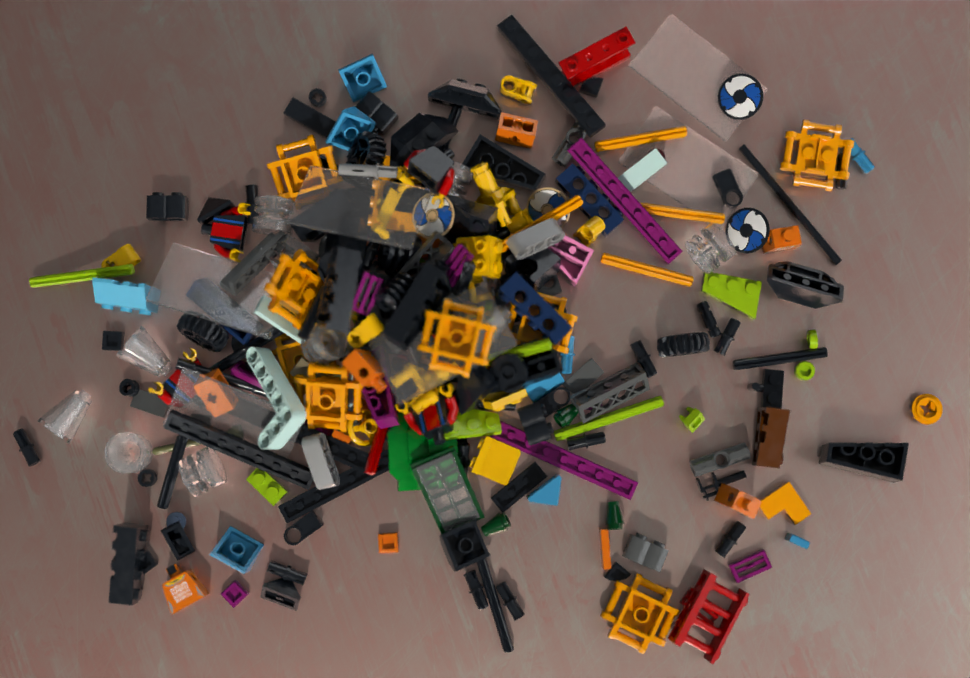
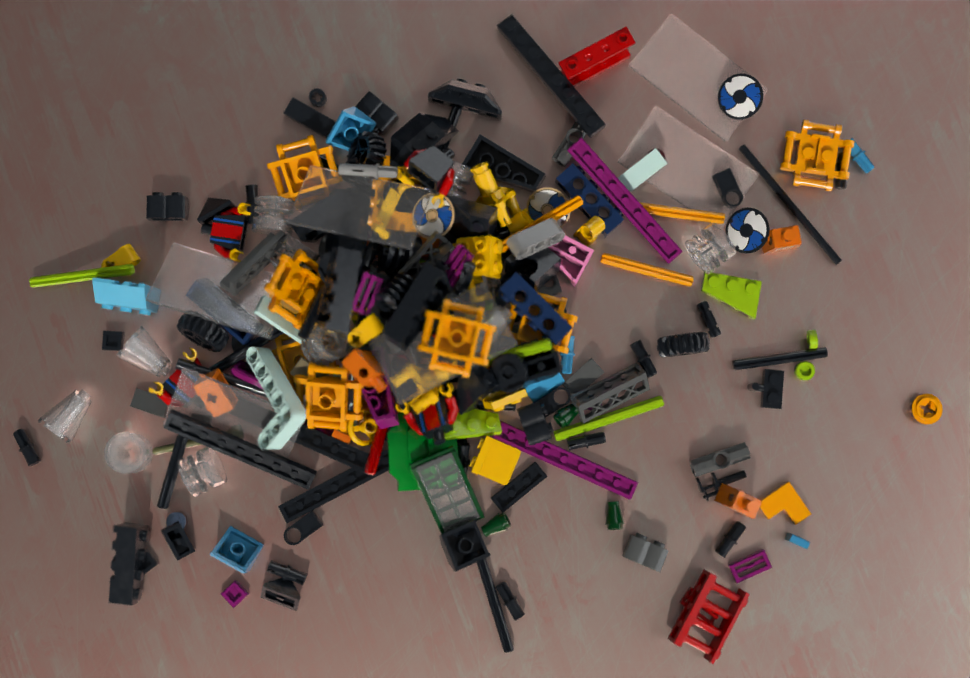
black bush [119,379,140,397] -> none
black bush [138,469,157,487] -> none
orange torso [162,563,209,614] -> none
lime plate [246,468,288,506] -> none
light grey beam [301,433,340,490] -> none
dark azure slope [338,53,387,103] -> none
orange tile [378,532,399,553] -> none
black axle [464,570,488,610] -> none
orange brick [494,112,538,149] -> none
yellow piece [500,75,537,105] -> none
dark azure slope [526,474,562,506] -> none
black tile [579,78,603,98] -> none
light orange axle [594,126,687,152] -> none
orange tile [599,528,611,570] -> none
light orange brick [600,573,680,654] -> none
black tile [604,561,631,581] -> none
lime tile [679,407,705,433] -> none
black axle [713,318,741,356] -> none
reddish brown wedge [752,407,790,468] -> none
black wedge [767,261,844,309] -> none
black wedge [819,443,909,483] -> none

